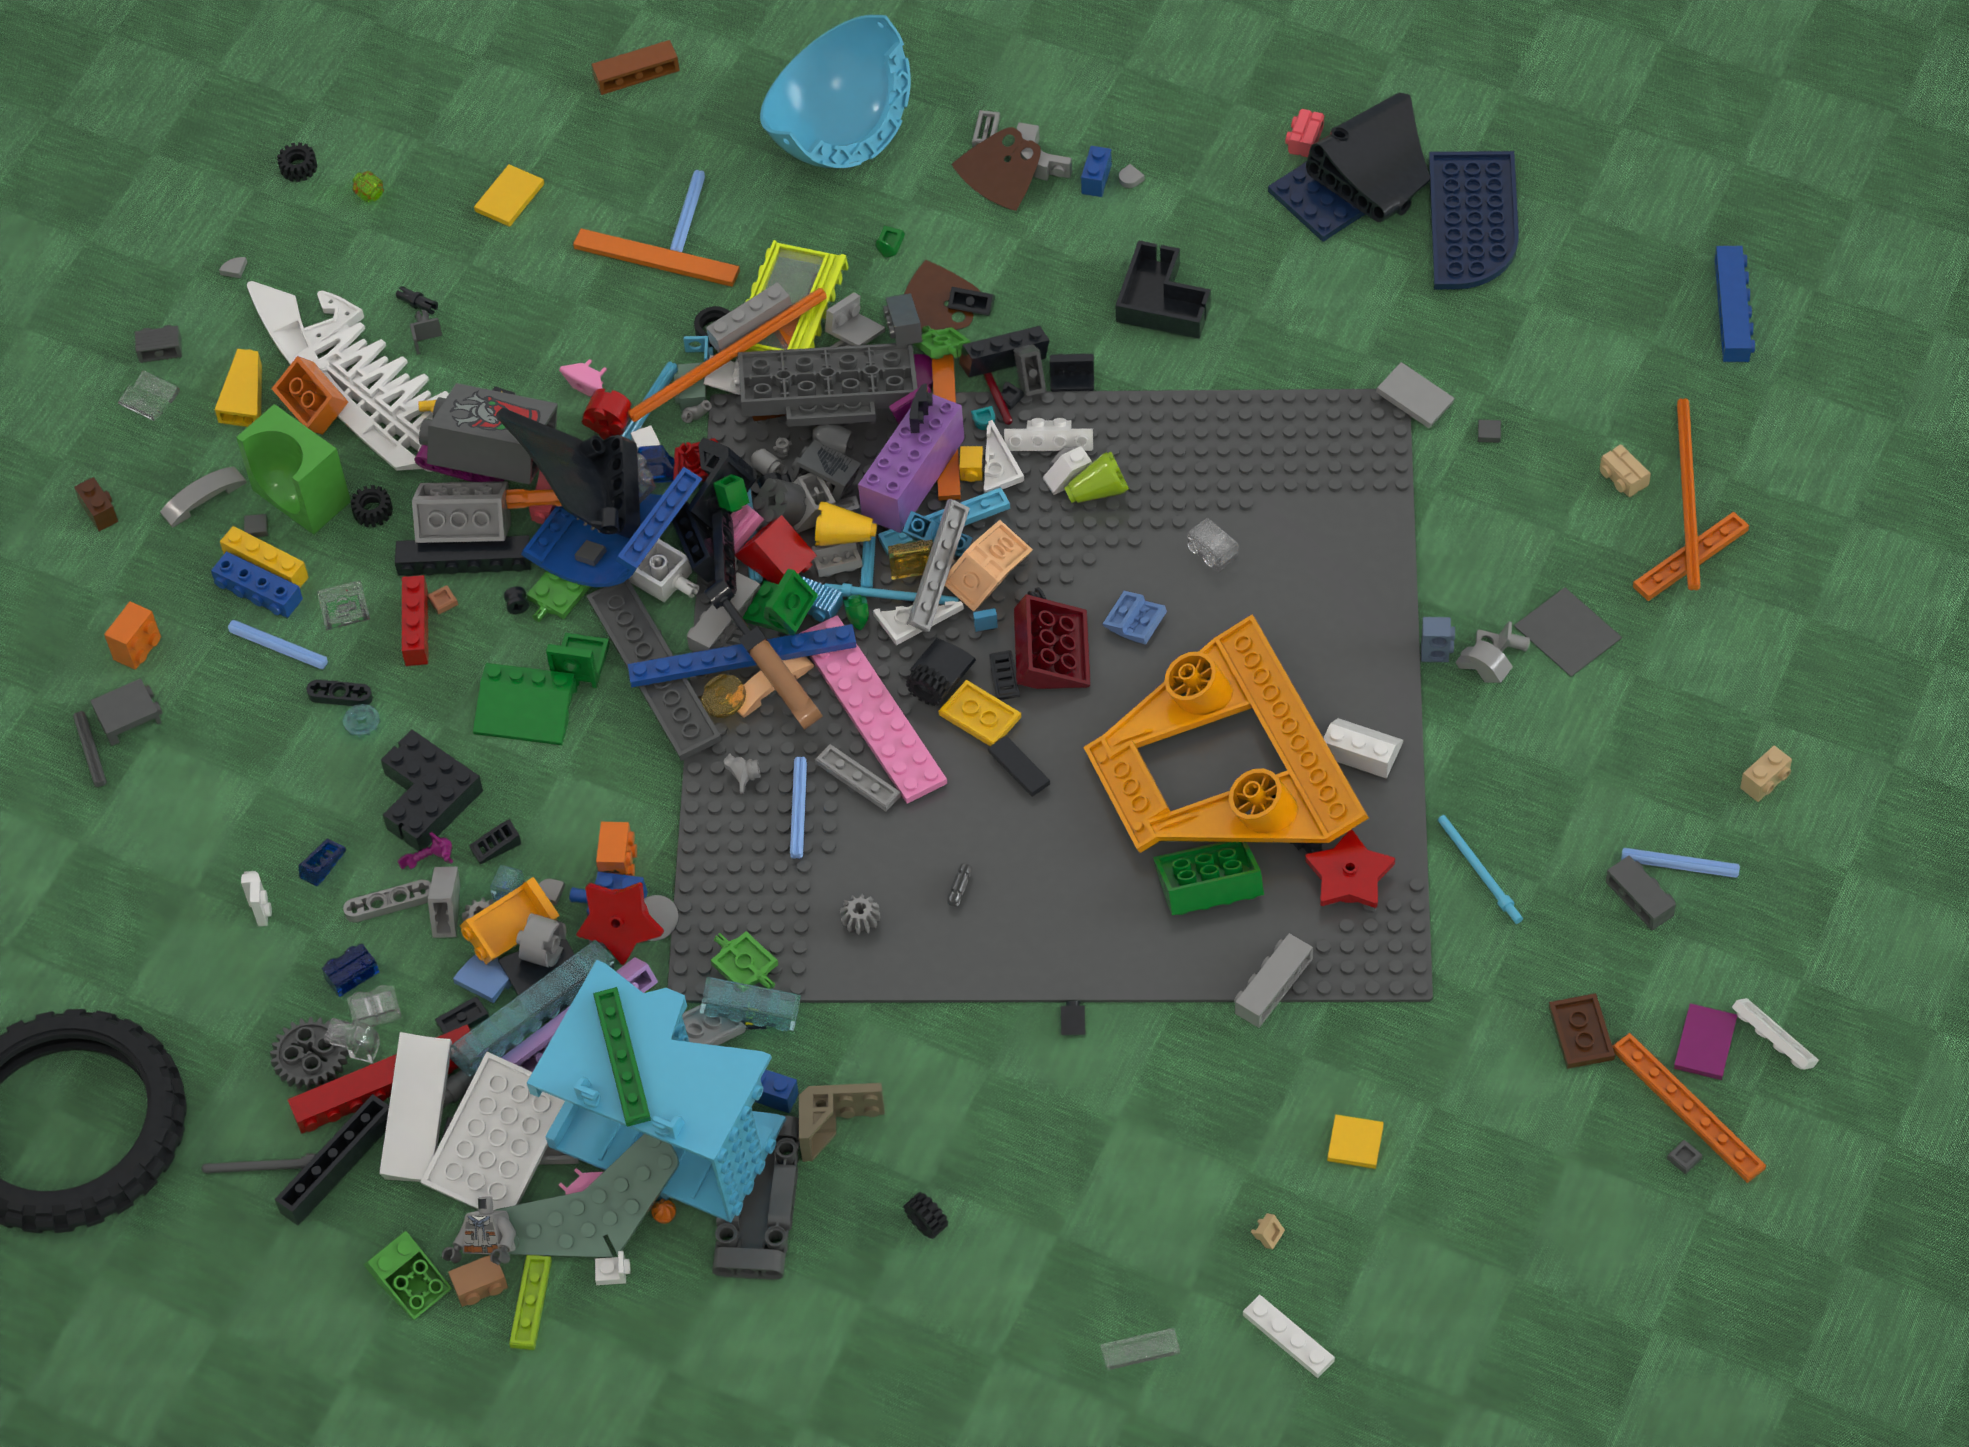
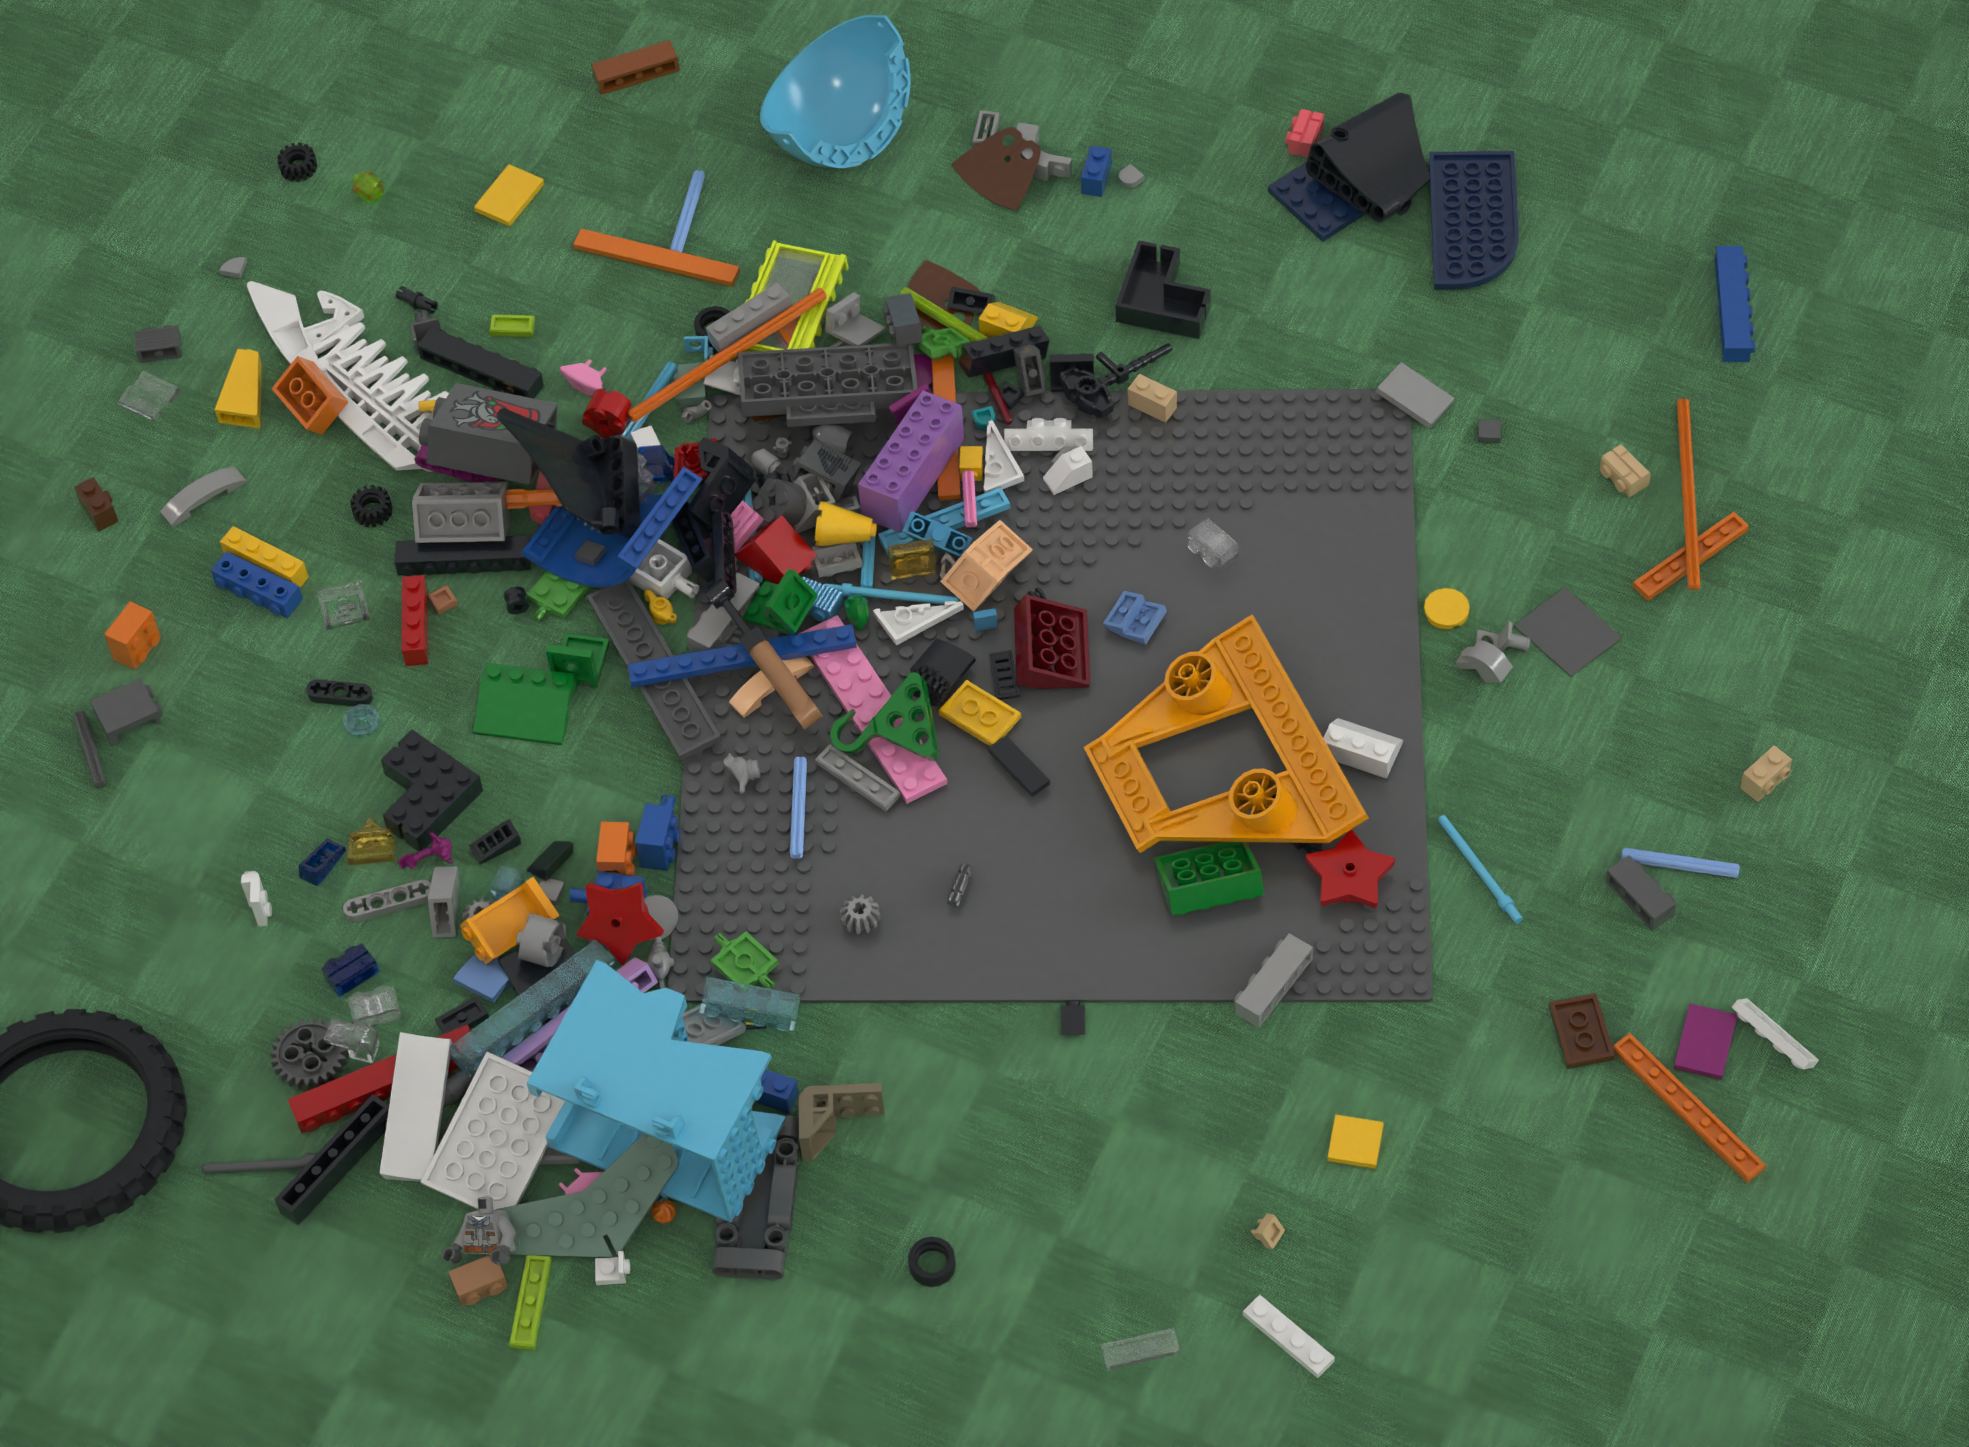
light blue axle [228,620,328,669] -> none
bright green piece [236,404,351,535] -> none
dark grey tile [244,514,268,537] -> none
bright green slope [363,1231,452,1320] -> none
green tile [593,987,651,1127] -> none
clear yellow tile [701,674,746,718] -> none
green brick [713,474,750,512] -> none
green plate [875,225,905,258] -> none
black tyre [903,1192,948,1239] -> none
light grey tile [907,499,970,632] -> none
black slope [909,384,933,433] -> none
lime cone [1064,452,1129,503] -> none
sand blue brick [1421,617,1455,662] -> none
dark grey tile [1667,1140,1703,1175] -> none
none -> clear yellow slope [347,817,395,865]
none -> black brick [417,327,544,399]
none -> lime tile [489,314,535,337]
none -> black slope [527,841,573,881]
none -> blue brick [636,794,680,871]
none -> yellow piece [644,589,677,625]
none -> light grey piece [645,937,674,989]
none -> green piece [830,672,939,761]
none -> lime axle [899,287,989,342]
none -> black tyre [908,1236,956,1287]
none -> bright pink axle [962,470,977,528]
none -> yellow slope [979,302,1038,338]
none -> black bar [1059,343,1172,418]
none -> tan brick [1128,374,1177,423]
none -> yellow tile [1424,588,1470,630]

